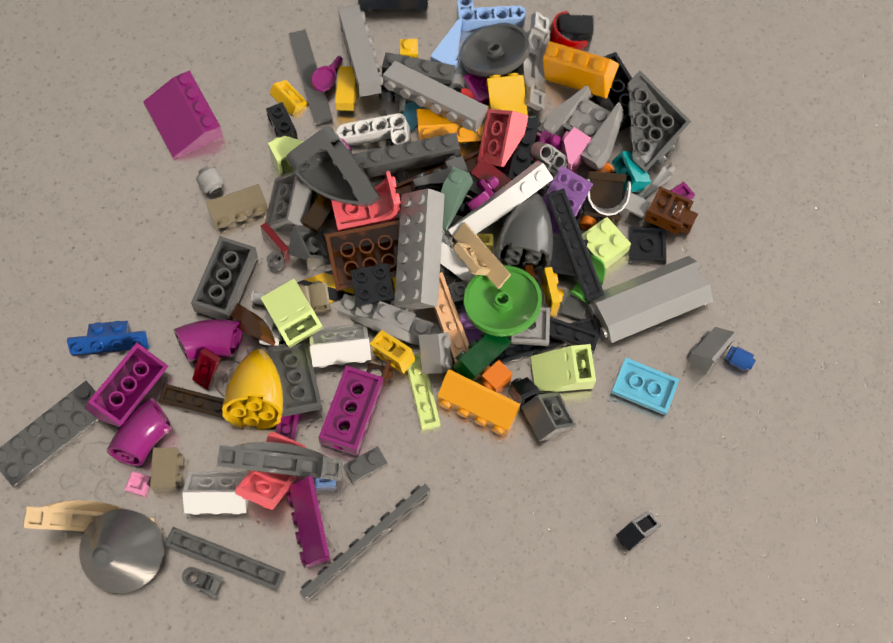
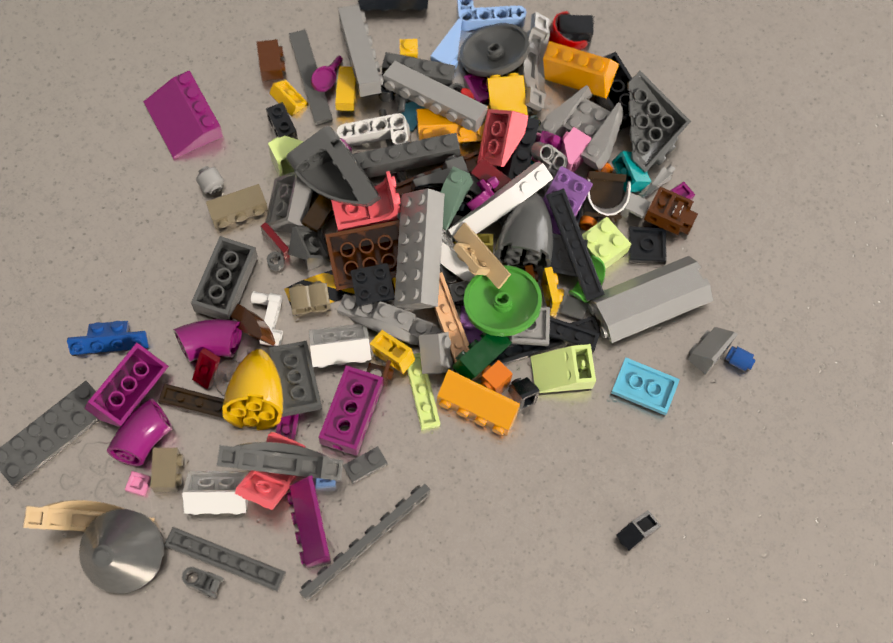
yellowish green slope [261,279,324,348] -> none
dark grey slope [521,392,577,441] -> none
none -> reddish brown brick [256,39,286,82]

